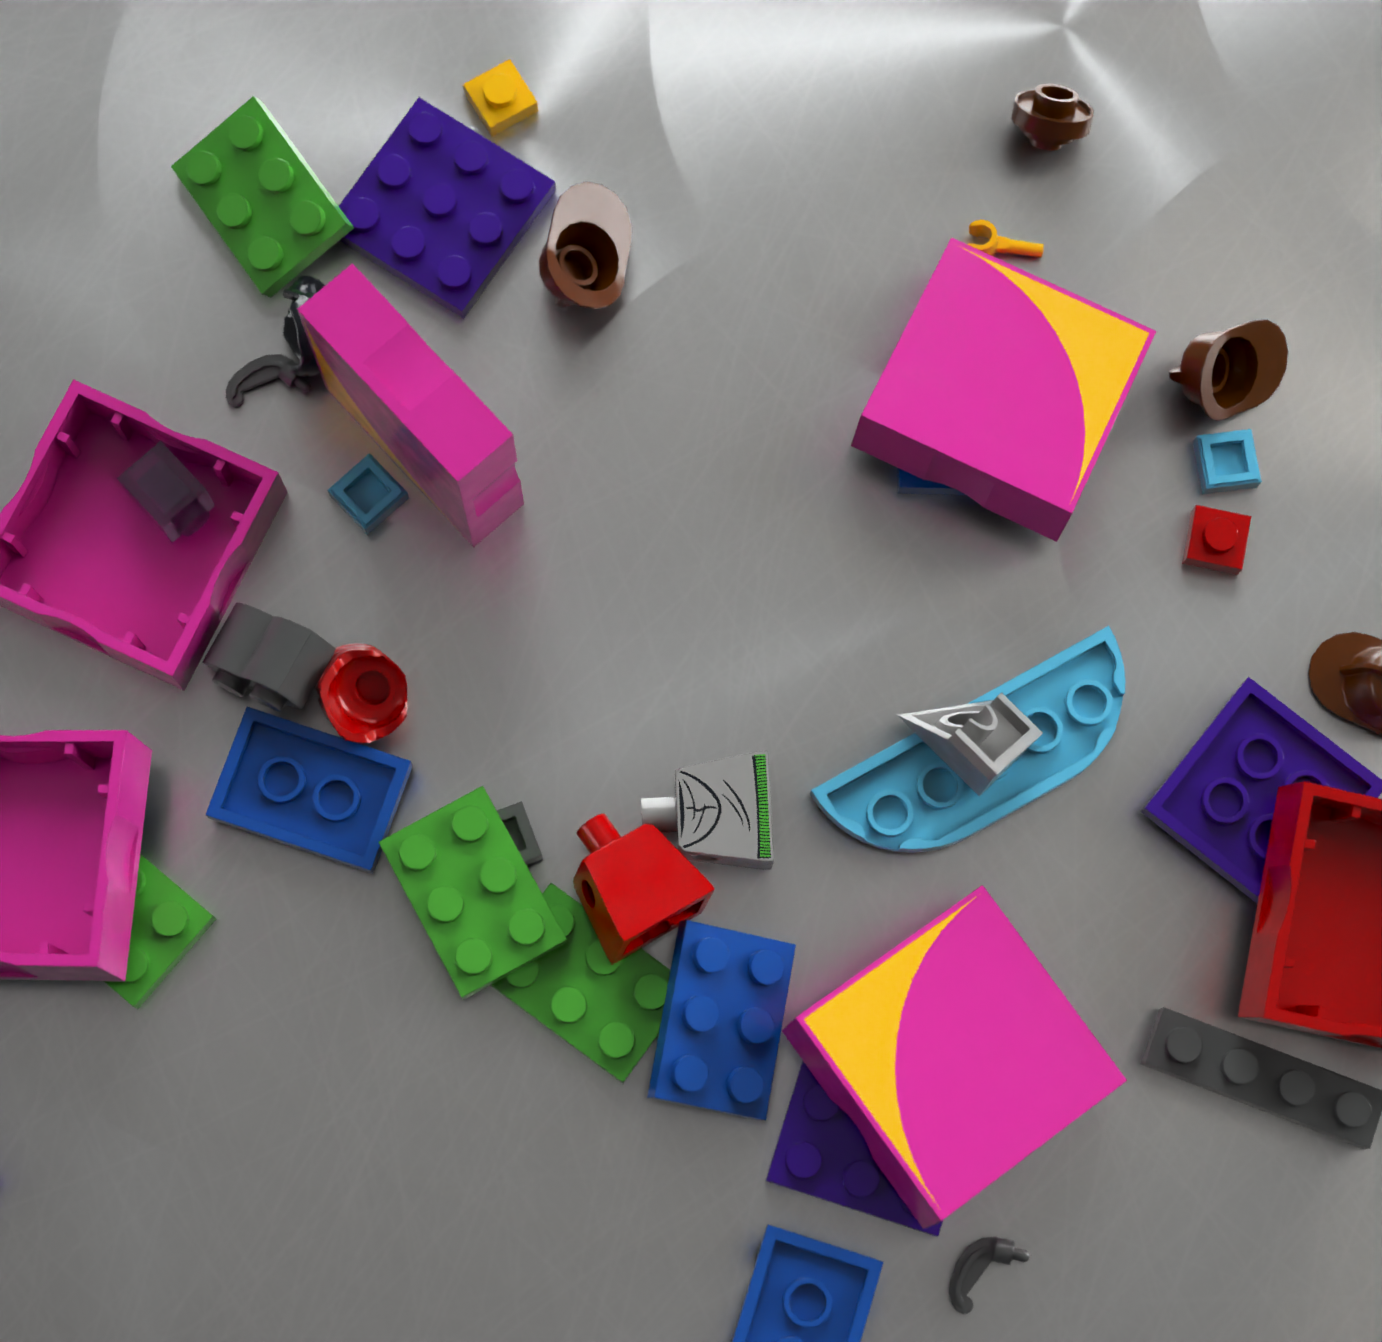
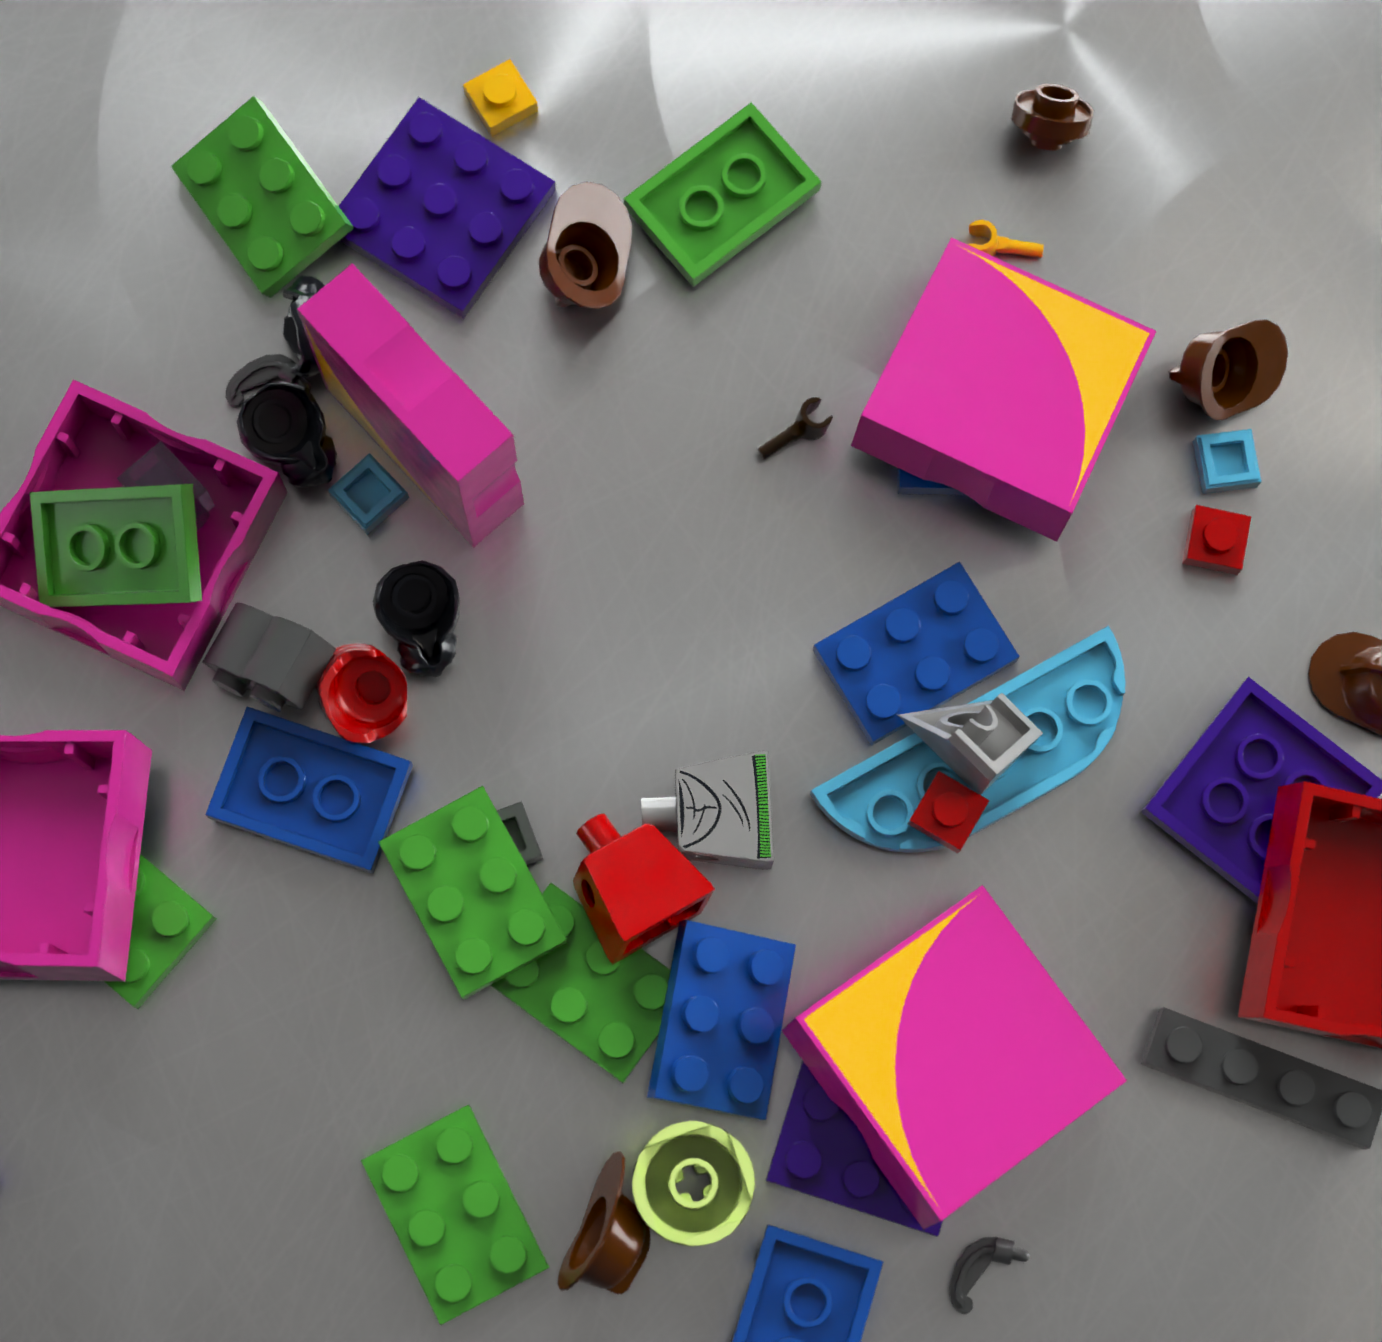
none -> bright green plate [30,484,202,607]
none -> black hair [237,382,337,488]
none -> bright green plate [361,1105,550,1325]
none -> black hair [373,560,460,678]
none -> reddish brown piece [557,1151,651,1294]
none -> bright green plate [624,102,822,287]
none -> yellowish green brick [632,1121,755,1246]
none -> dark brown hand [757,397,833,460]
none -> blue plate [813,561,1020,746]
none -> red plate [908,771,990,854]

